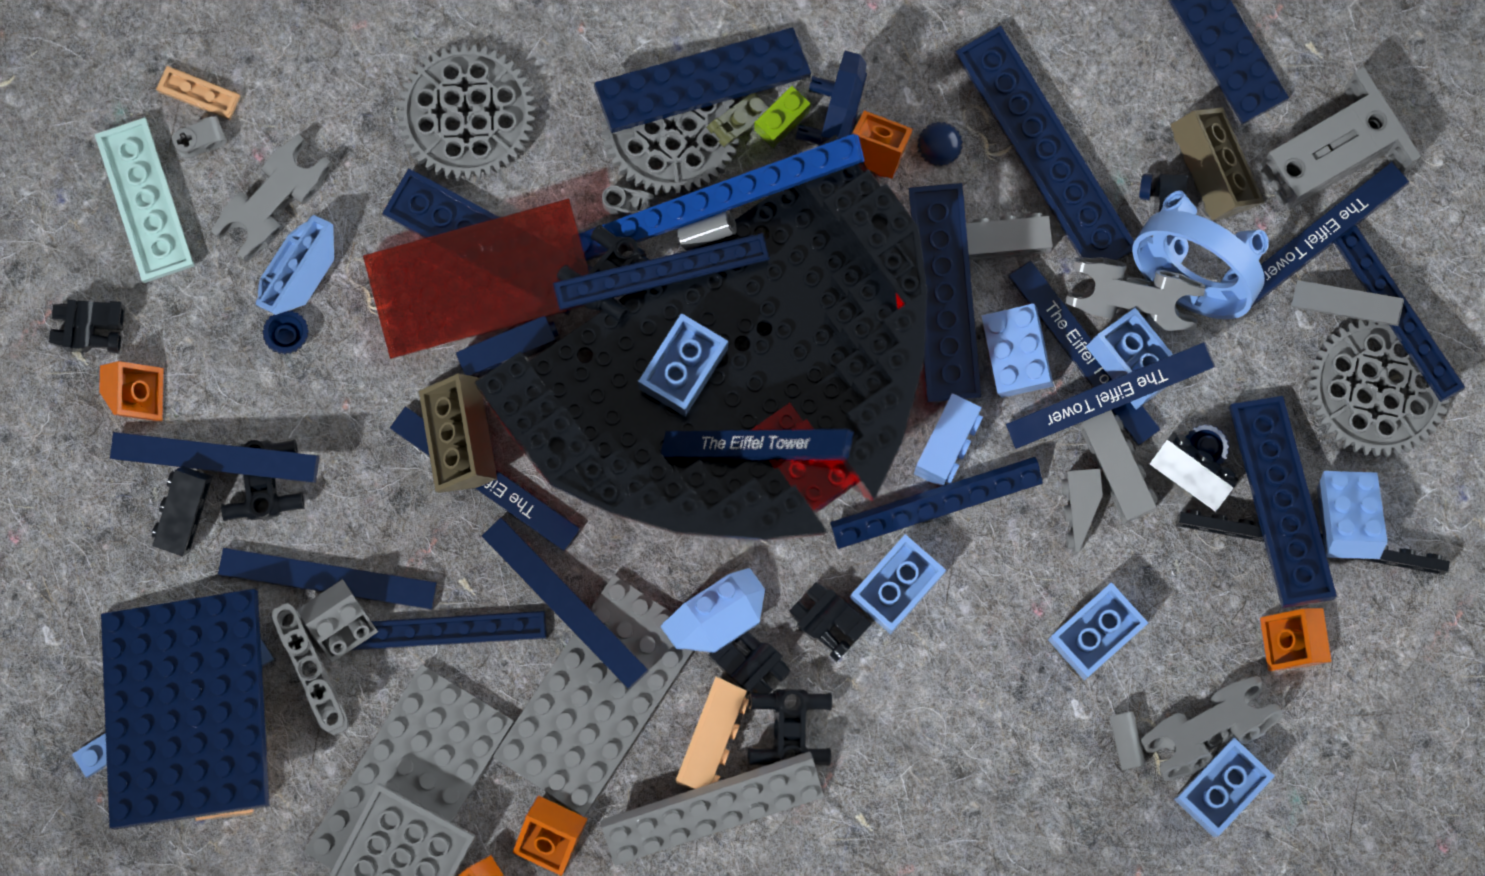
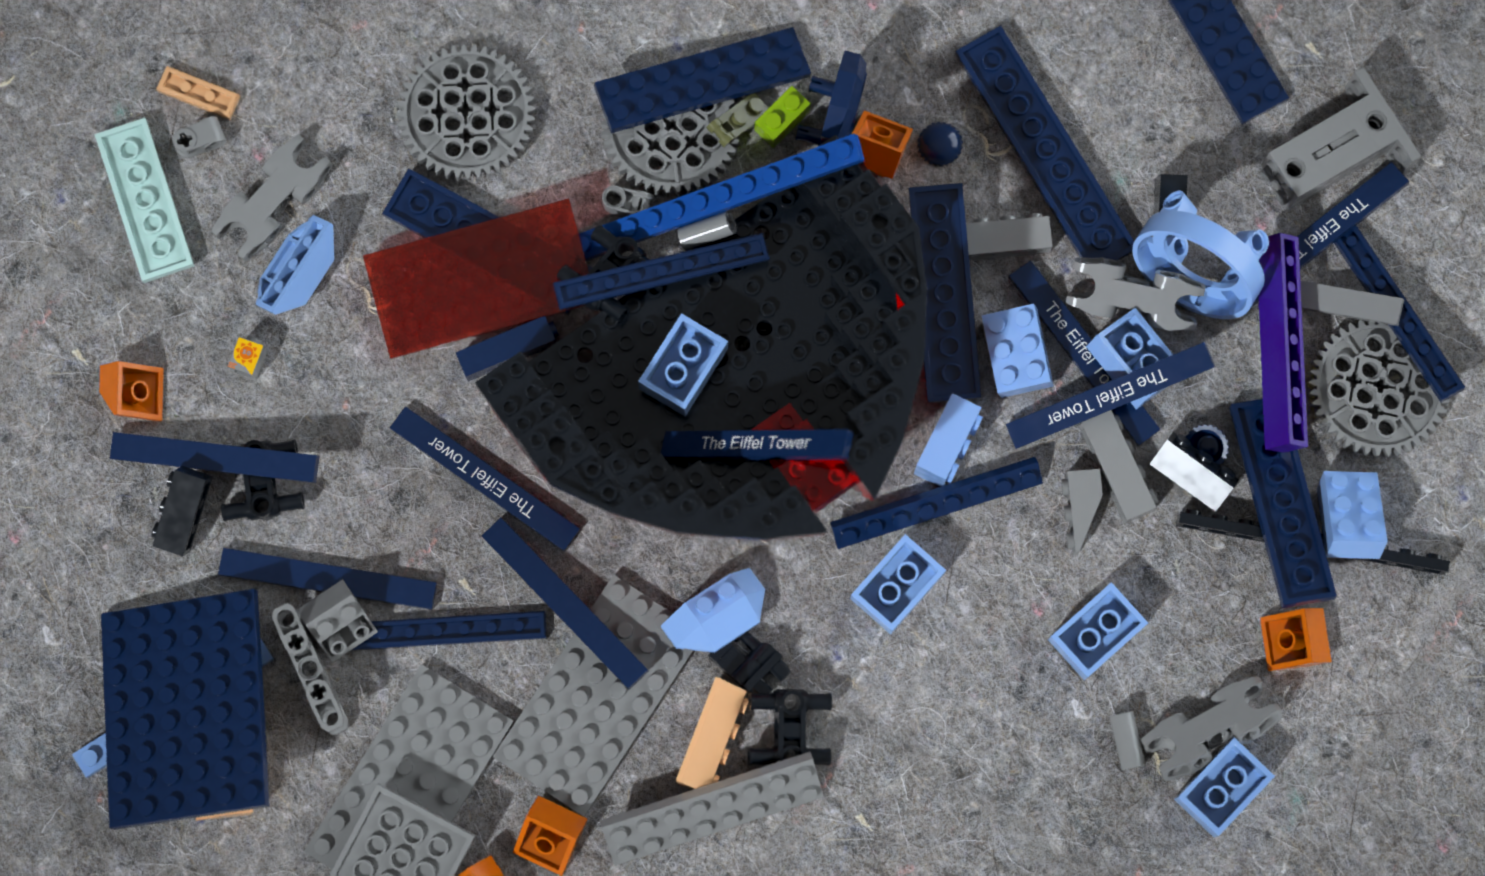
black hips [49,299,125,354] -> none
dark blue hat [263,310,309,355] -> none
dark tan slope [419,373,497,493] -> none
black hips [789,582,872,662] -> none
dark blue tile [1139,173,1153,201] -> none
dark tan slope [1170,107,1265,221] -> none
none -> brick [227,336,268,380]
none -> dark purple brick [1258,233,1308,453]

